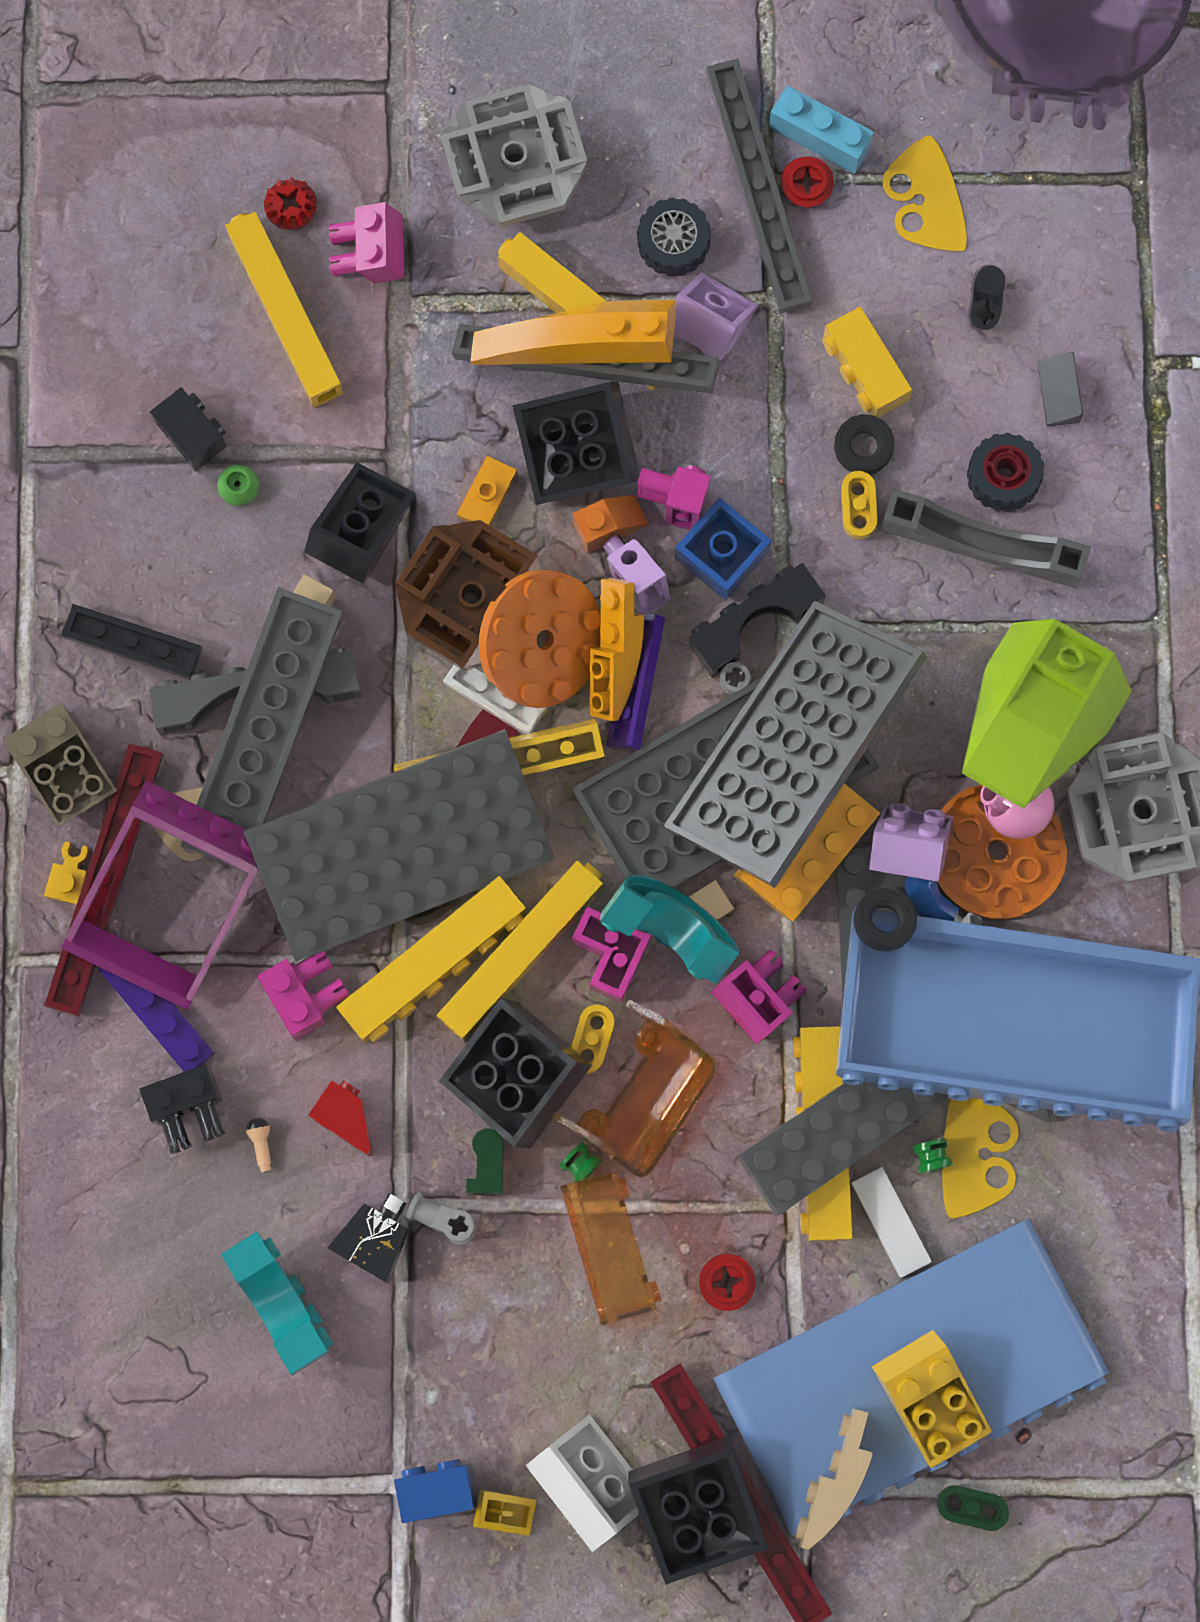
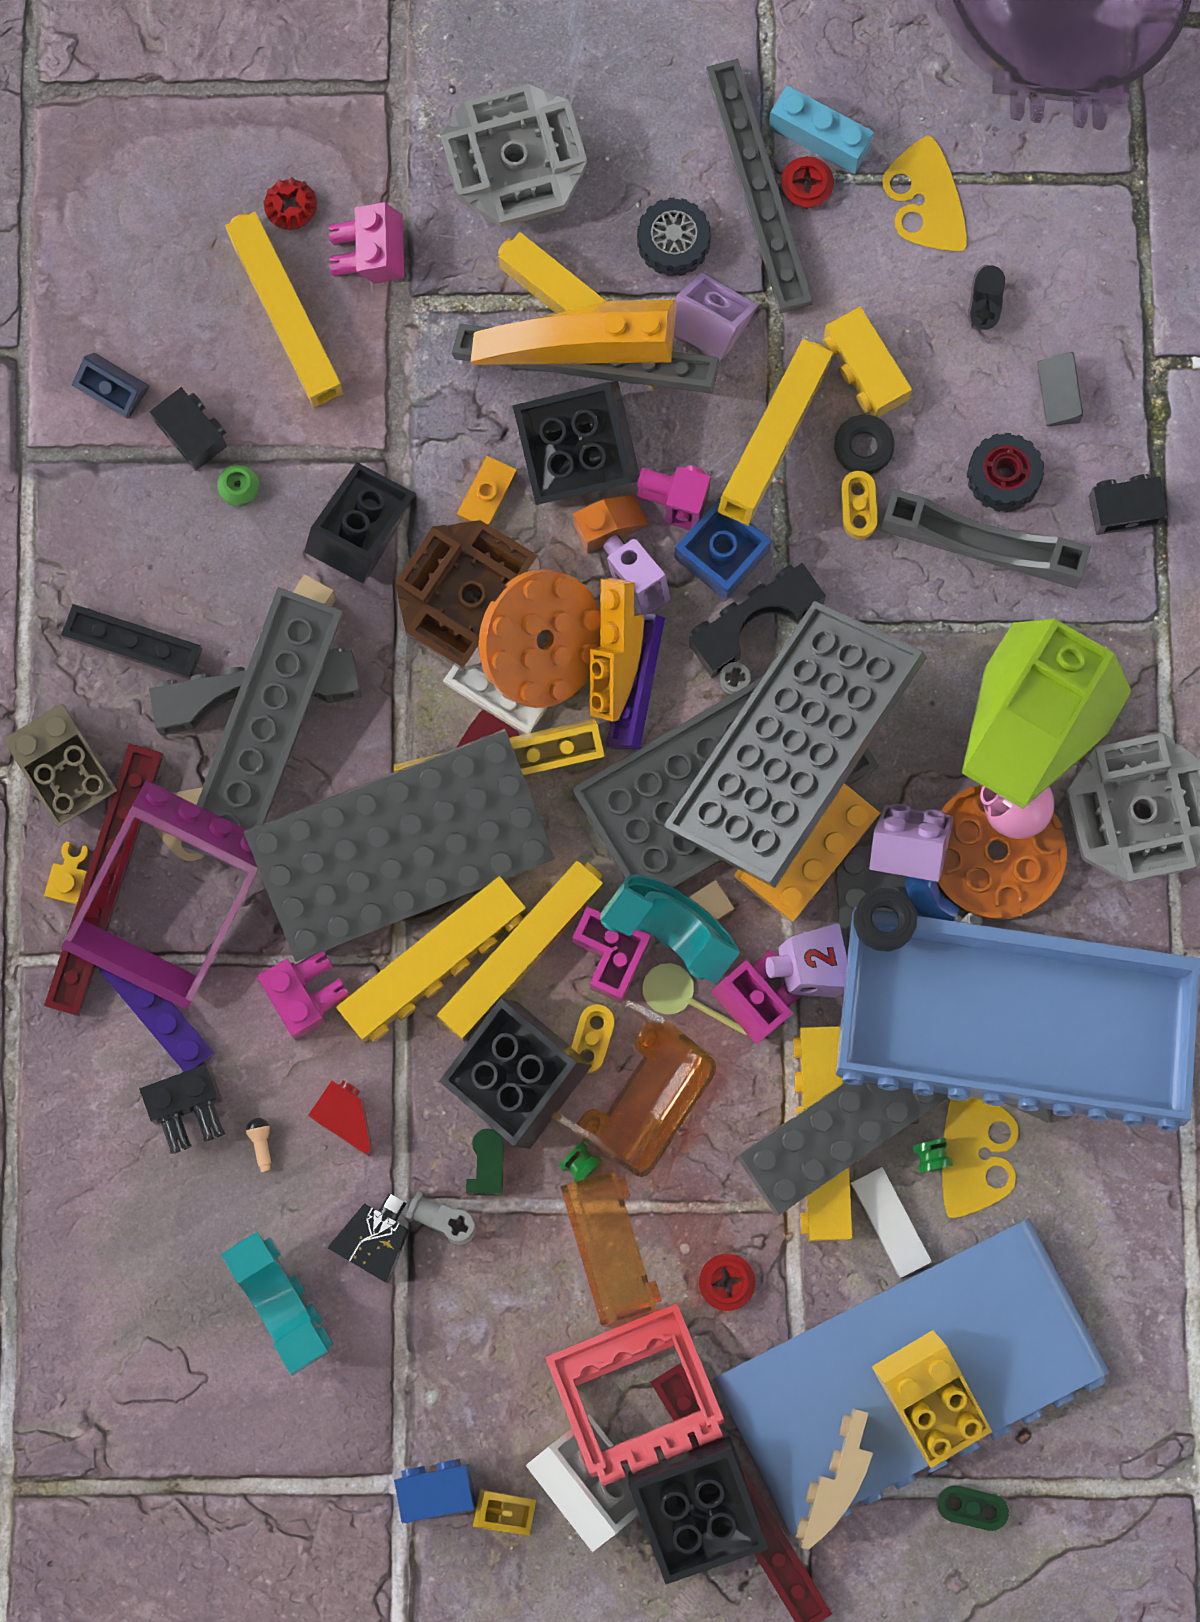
none -> dark blue slope [72,353,149,419]
none -> coral hinge [545,1303,725,1486]
none -> yellowish green piece [642,963,747,1035]
none -> yellow brick [717,339,833,526]
none -> lavender torso [766,924,847,998]
none -> black brick [1088,474,1168,535]

